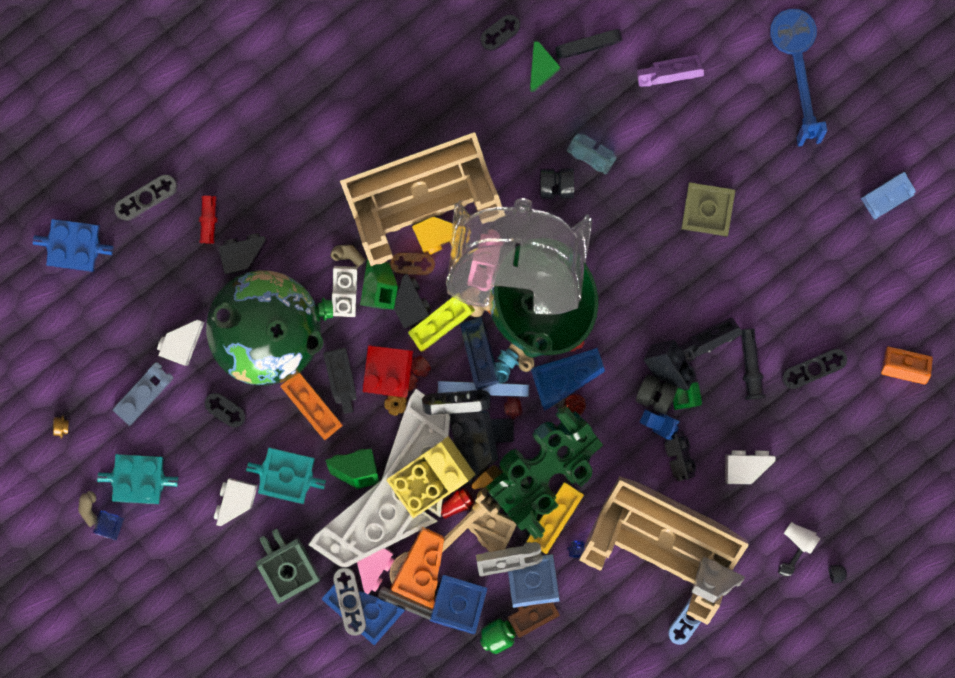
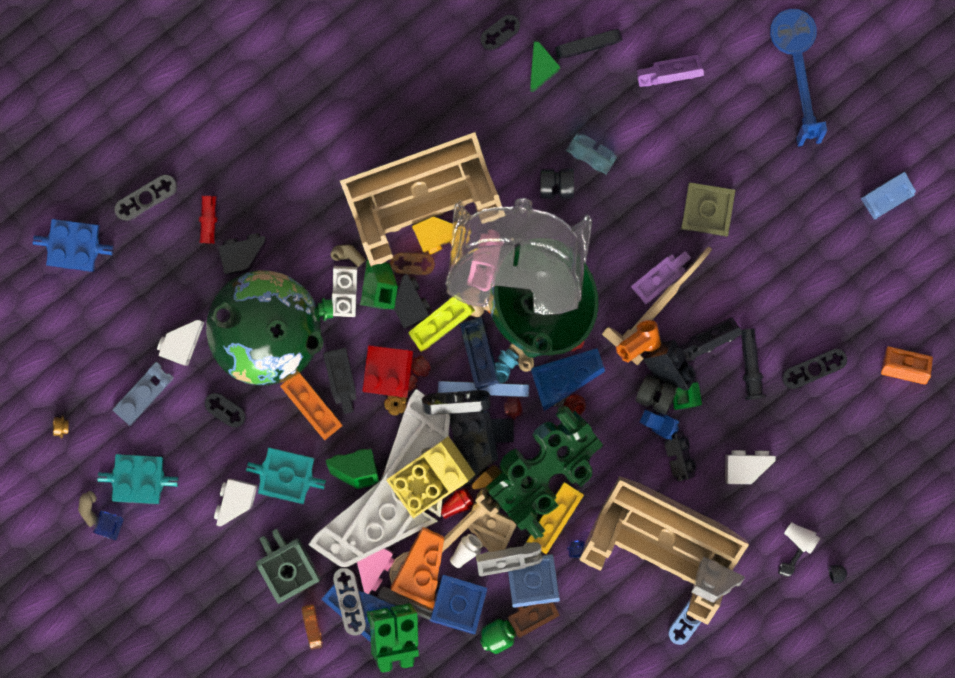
none -> clear orange beam [302,604,323,650]
none -> green hips [367,603,419,673]
none -> white cone [450,534,482,568]
none -> tan piece [602,246,712,366]
none -> orange piece [616,320,661,363]
none -> medium lavender hinge [631,251,691,305]

